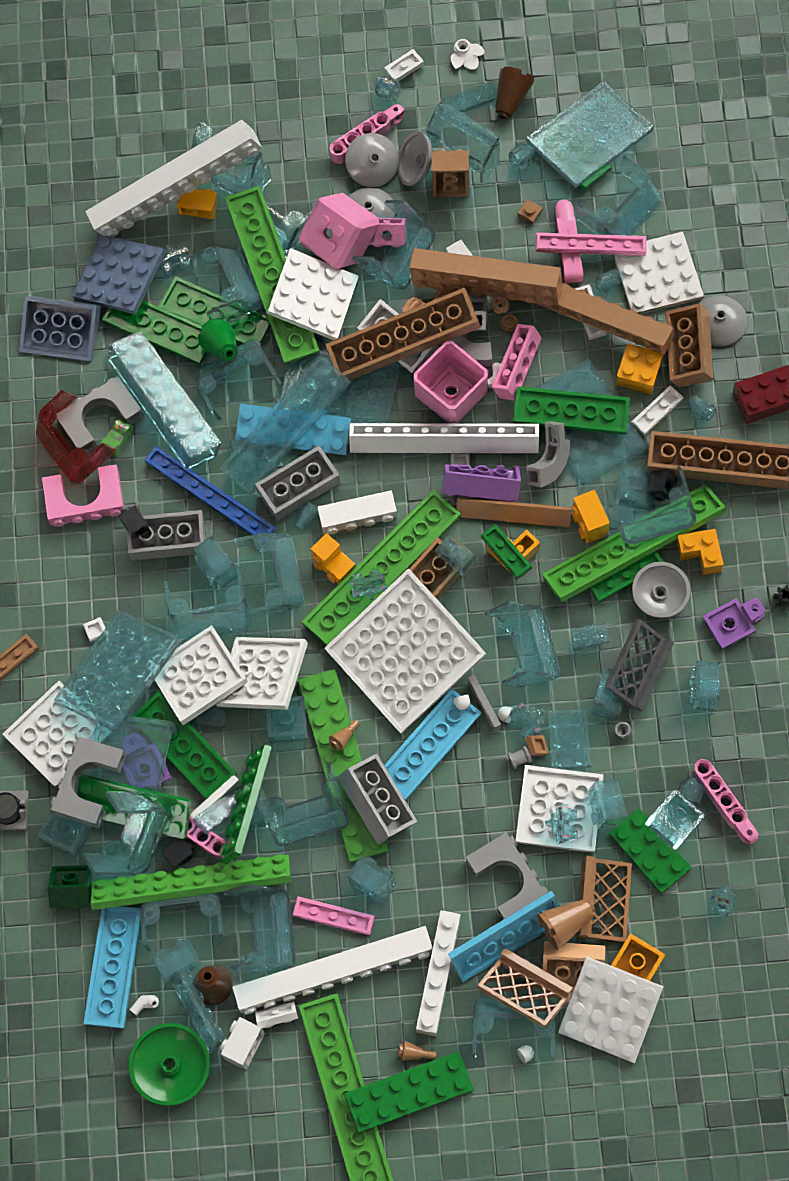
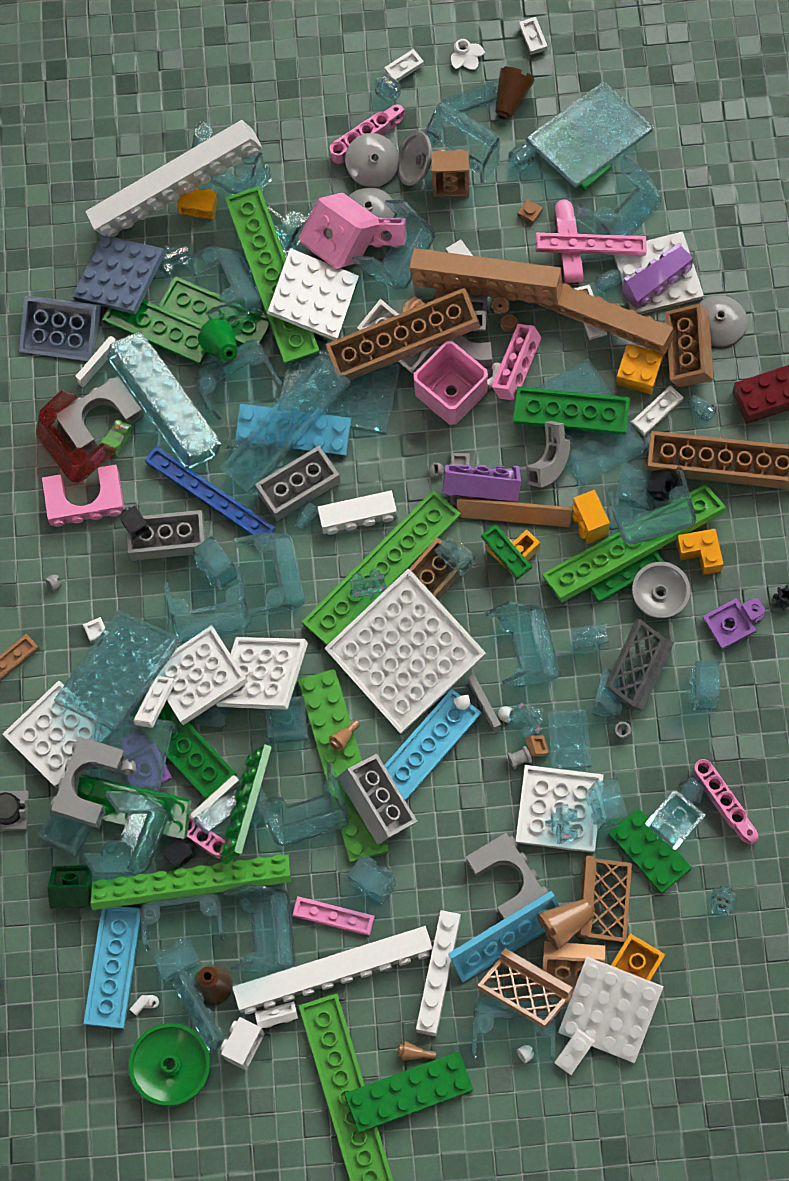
light orange brick [310,533,356,584] -> none
white brick [349,423,539,453] -> none
none -> light grey hinge [45,574,62,591]
none -> white tile [76,336,118,388]
none -> light grey hinge [120,759,137,776]
none -> white tile [133,676,175,728]
none -> light grey hinge [429,463,444,479]
none -> white plate [519,17,548,55]
none -> white plate [555,1029,595,1075]
none -> medium lavender wedge [622,243,694,310]

